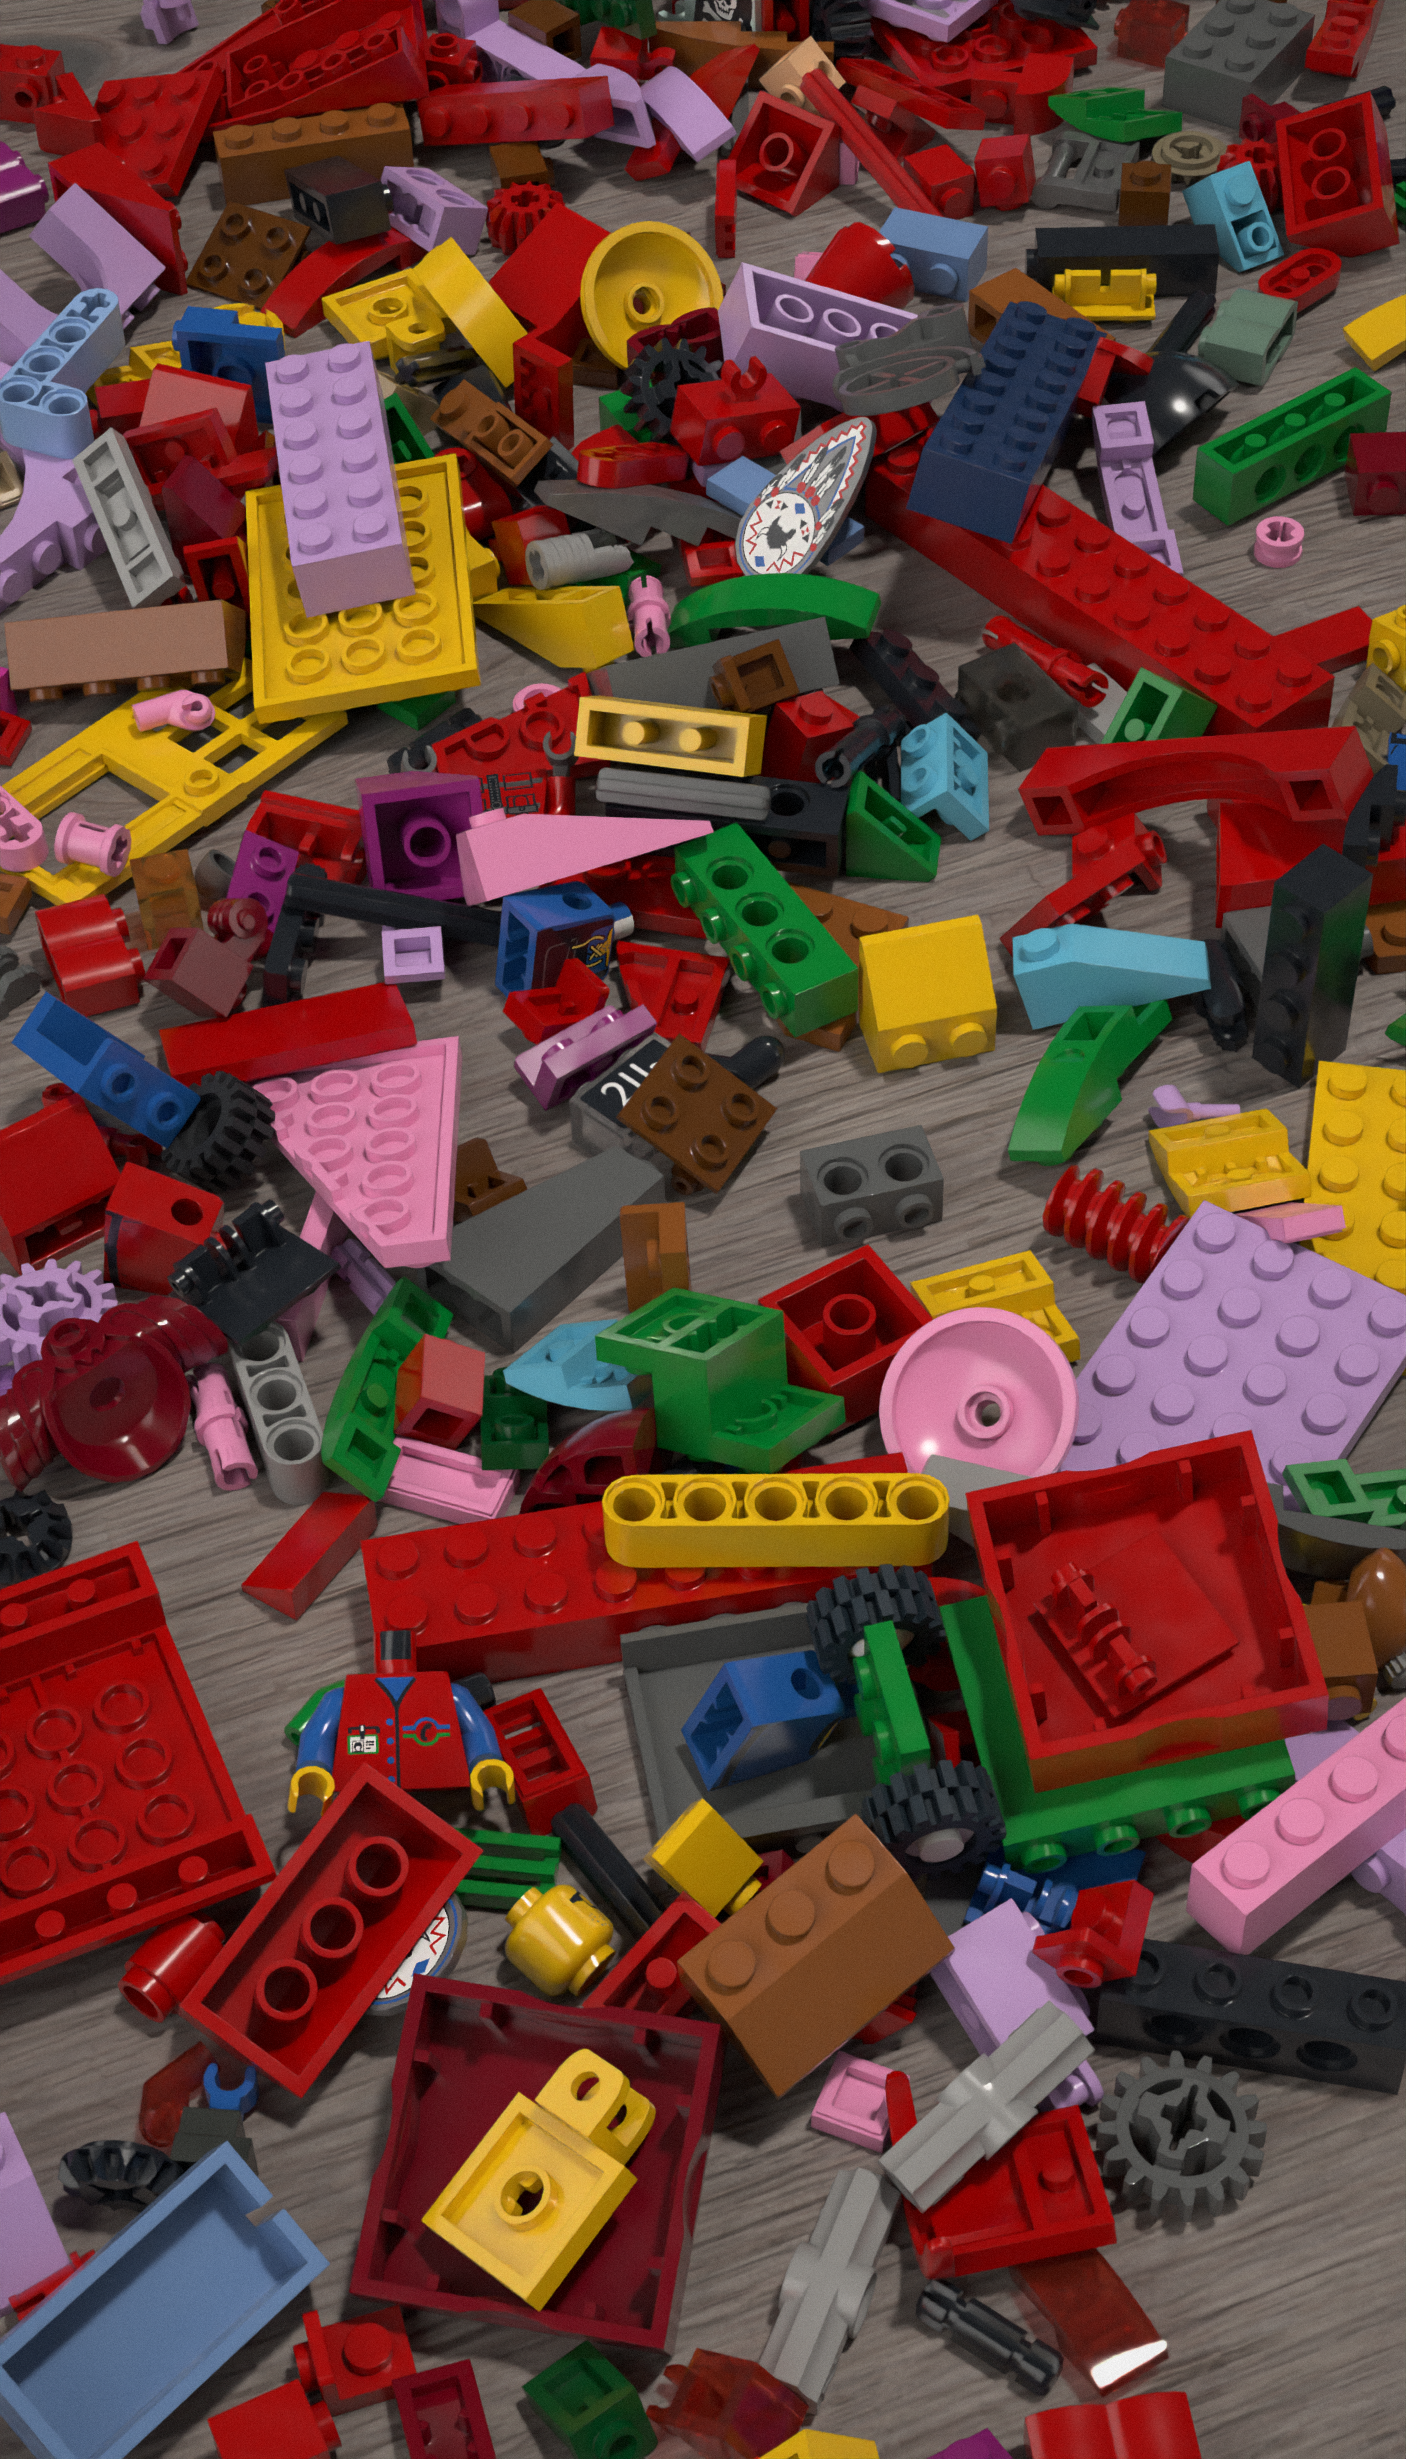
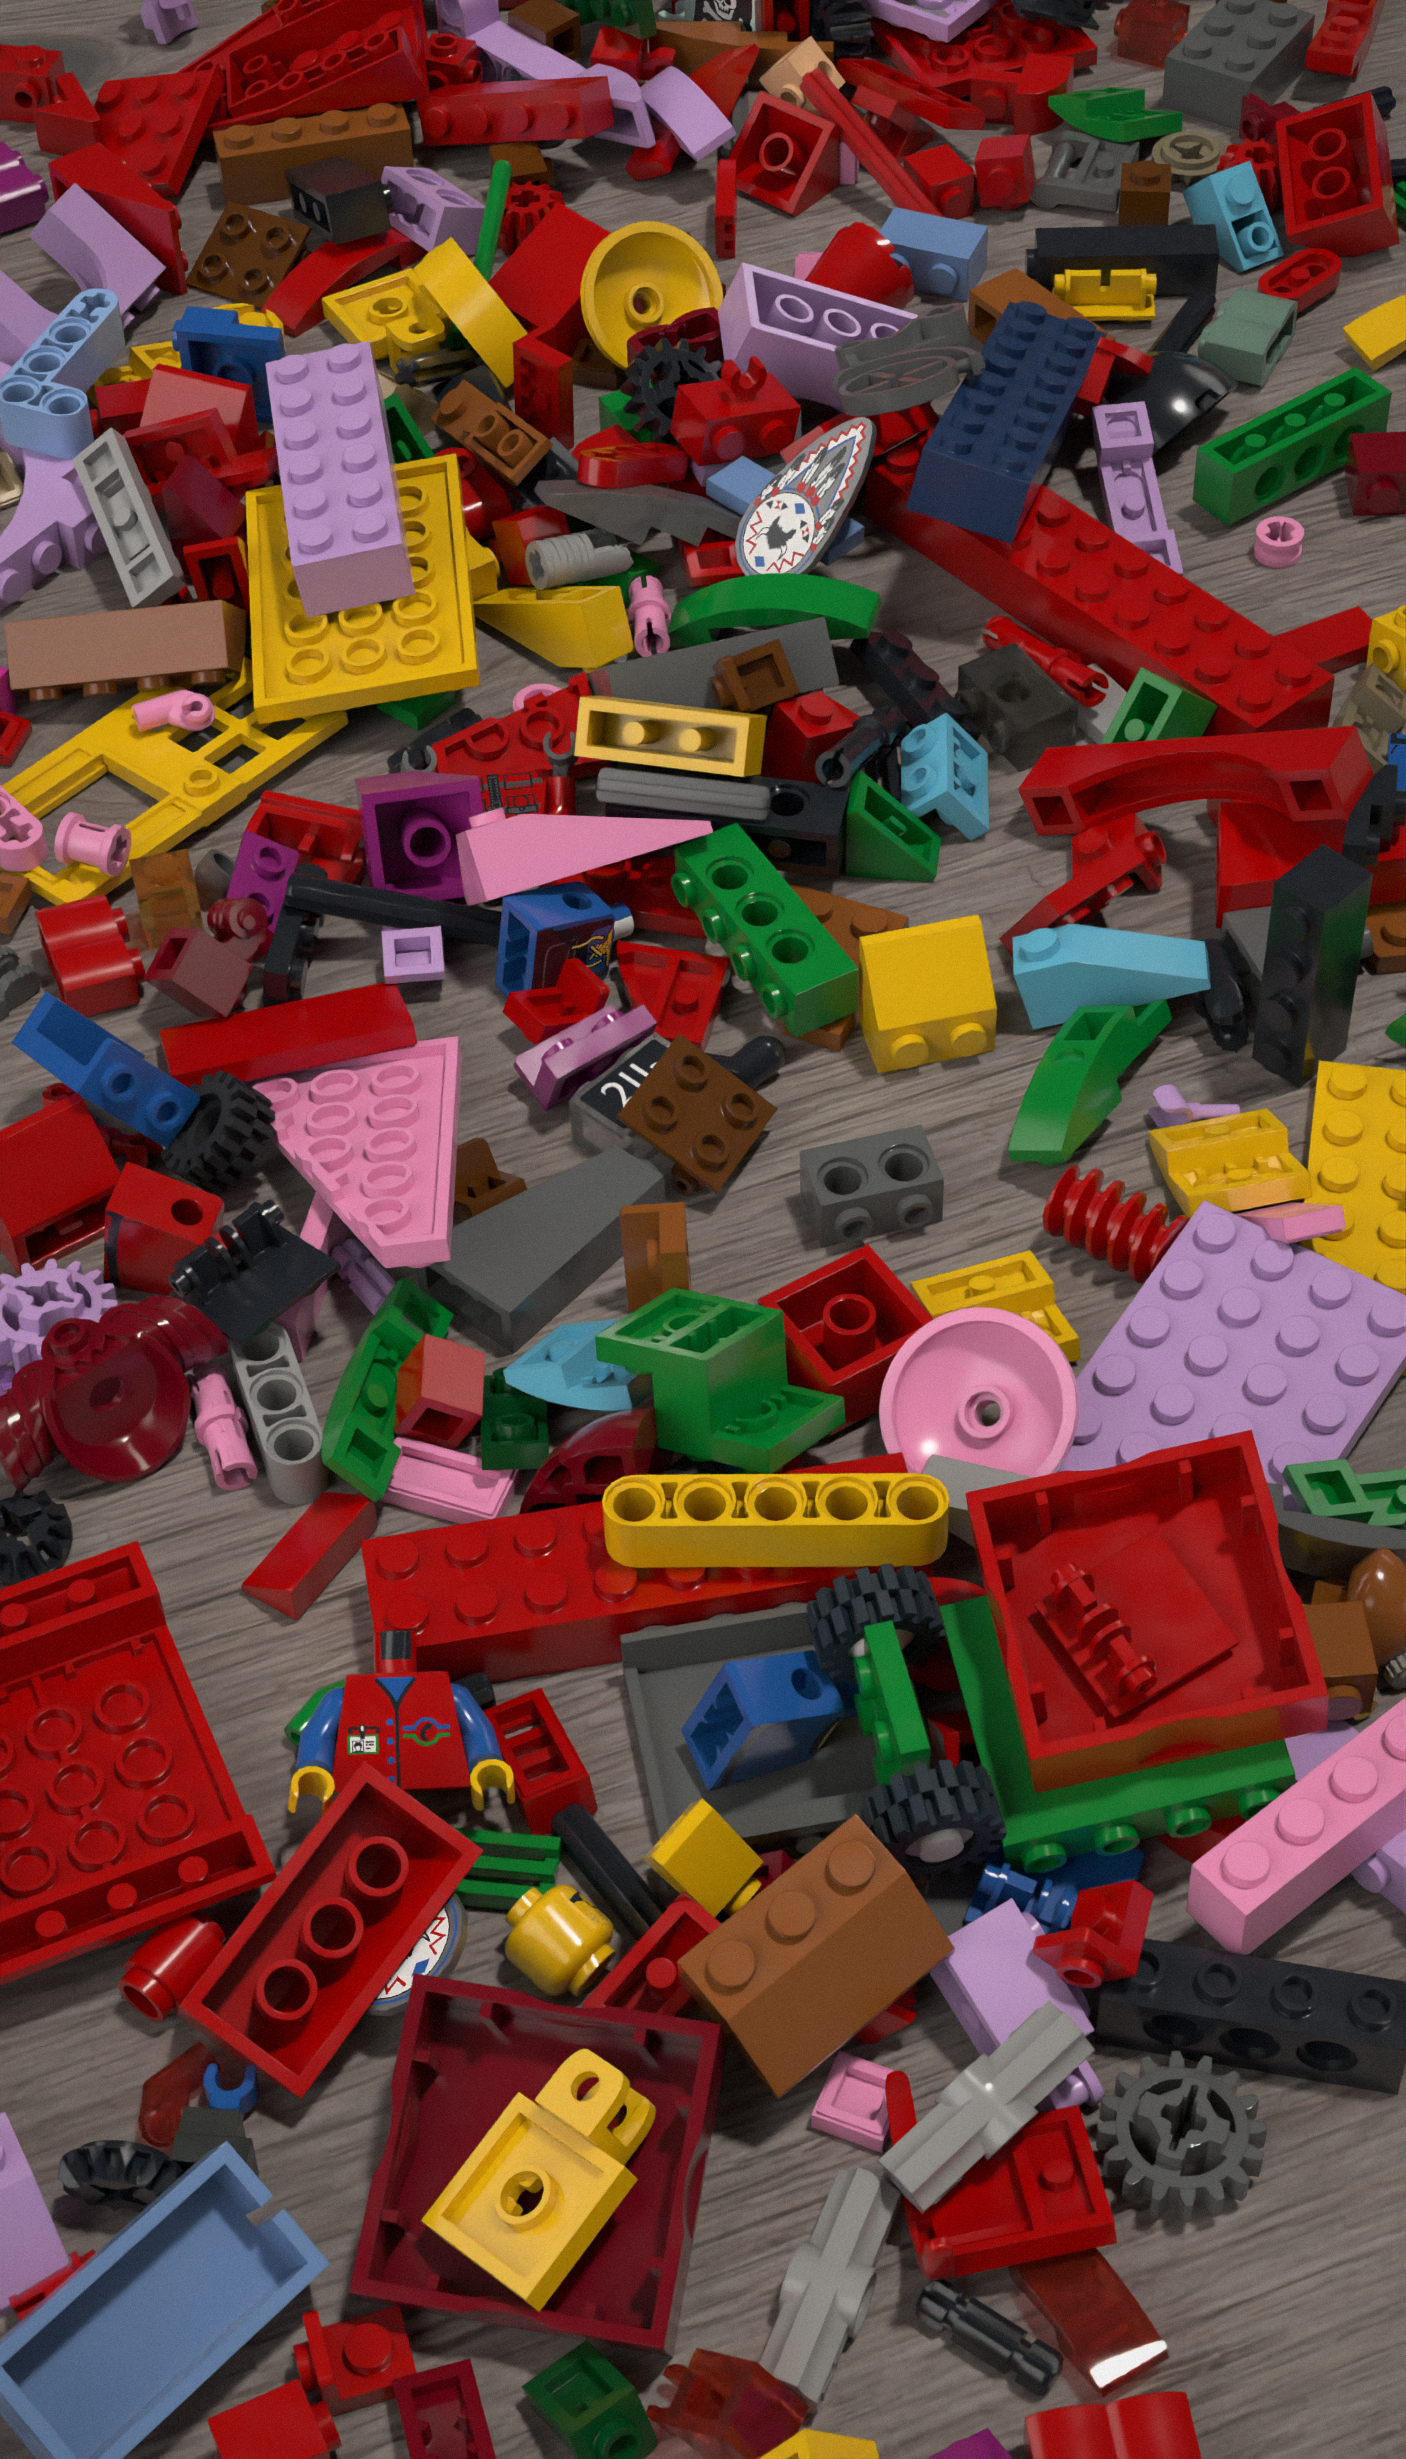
none -> green piece [447,160,512,349]

